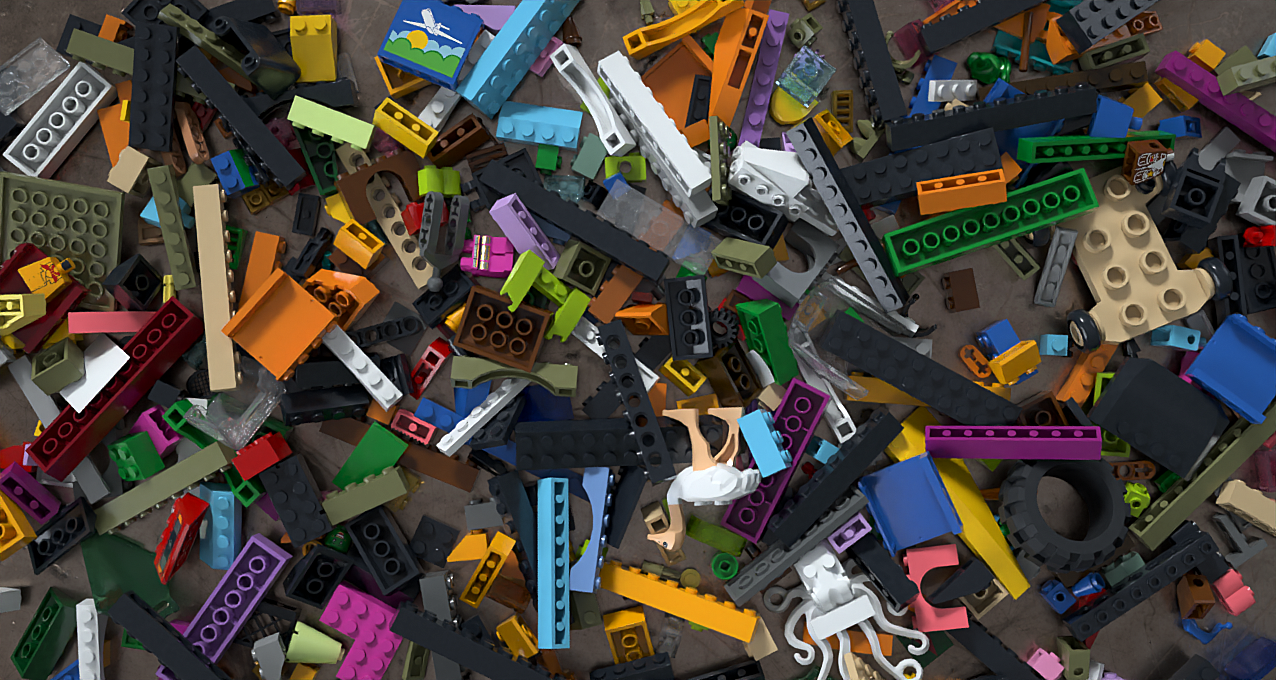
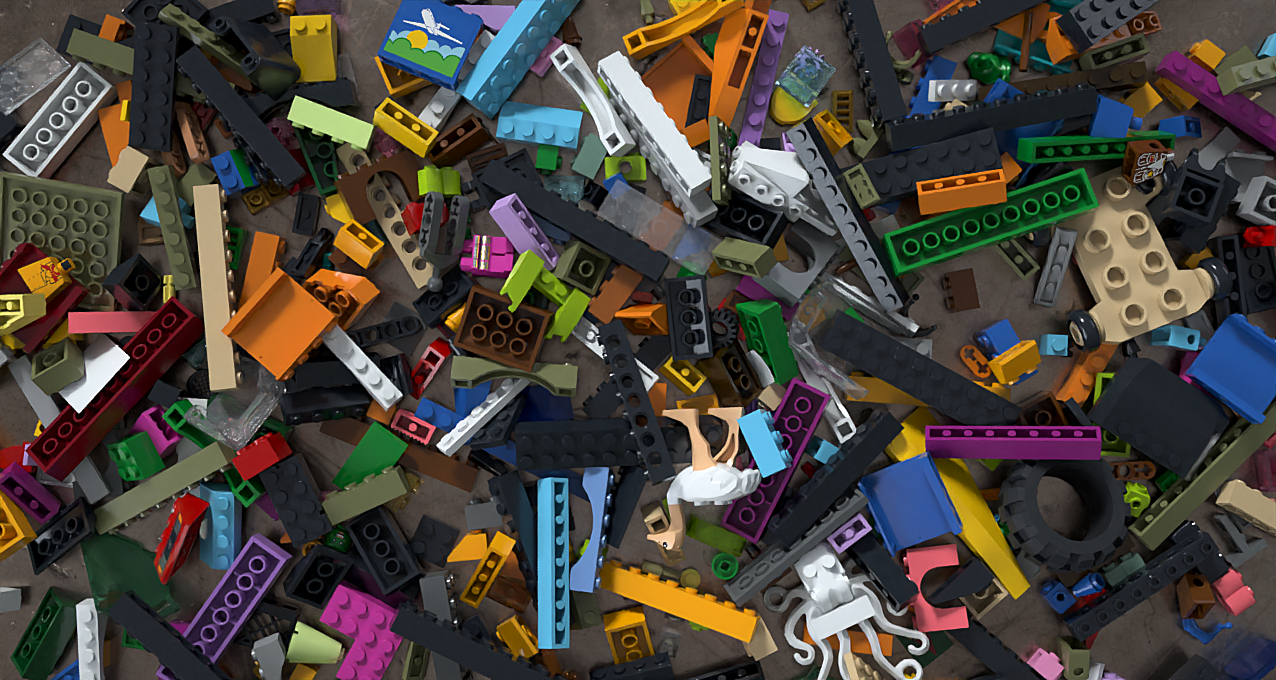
olive brick [786,13,823,49] -> none
none -> olive plate [843,164,881,211]

